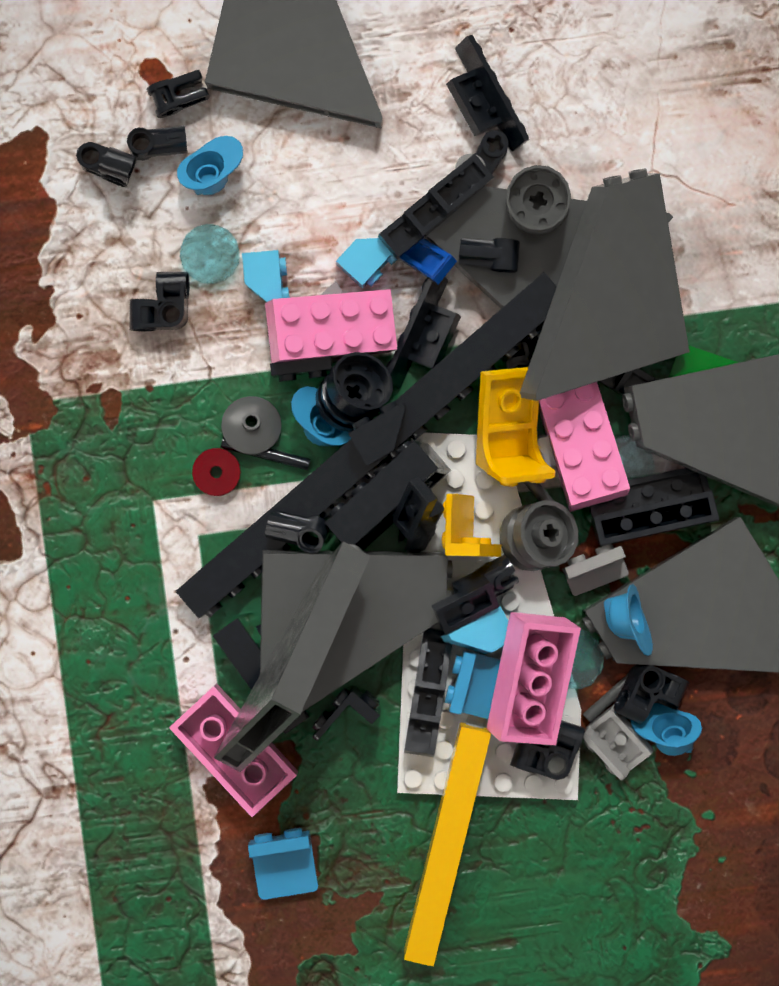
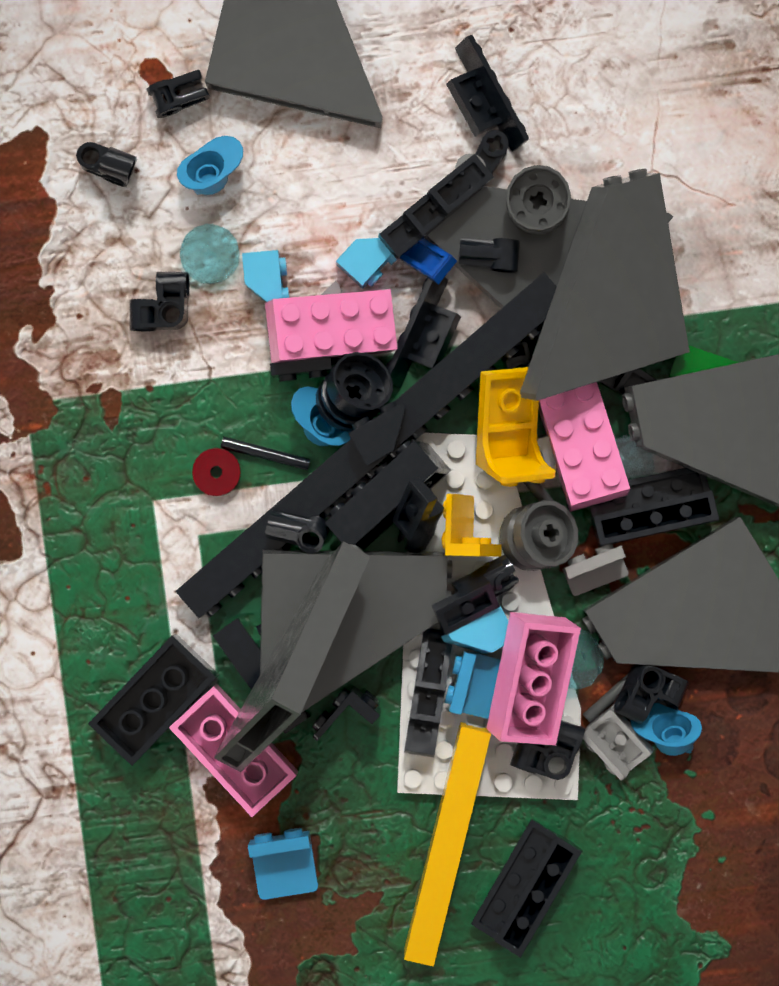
black piece [127,126,188,161] -> none
dark grey dish [221,396,281,455] -> none
dark azure piece [604,584,653,656] -> none
none -> black brick [88,634,219,766]
none -> black brick [471,819,583,958]

